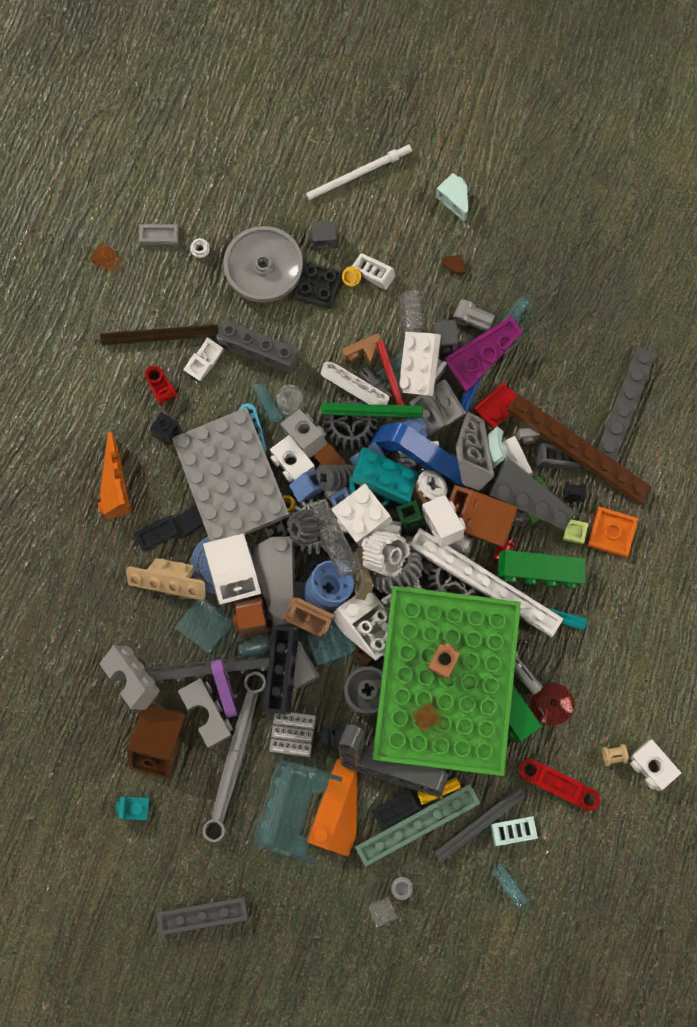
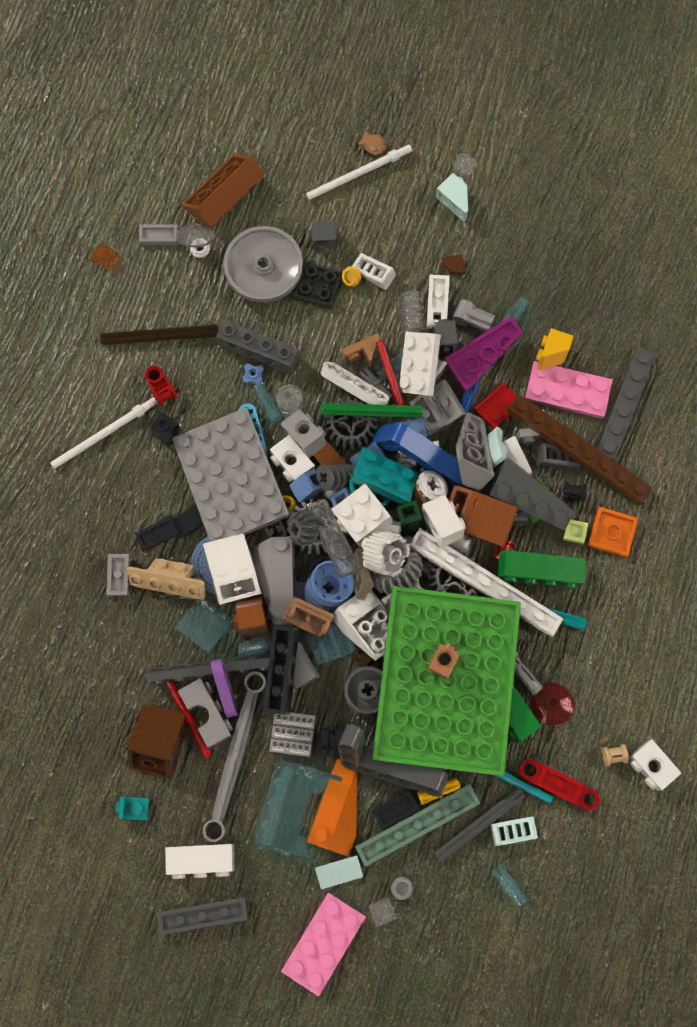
orange wedge [98,432,132,519] -> none
light grey arch [100,645,160,710] -> none
white slope [183,337,225,381] -> none
clear orange plate [411,702,441,733] -> none
none -> white bar [50,397,158,469]
none -> light grey plate [106,554,130,596]
none -> red bar [166,680,212,759]
none -> white brick [166,844,234,879]
none -> clear dish [176,223,215,247]
none -> dark orange slope [181,154,265,227]
none -> medium blue plate [242,364,264,384]
none -> bright pink plate [281,892,366,997]
none -> light aqua slope [315,855,363,889]
none -> medium nougat animal [358,131,386,155]
none -> white plate [426,275,450,329]
none -> clear gear [452,152,477,176]
none -> teal bar [494,771,553,804]
none -> bright pink plate [525,361,613,419]
none -> yellow slope [536,328,574,370]

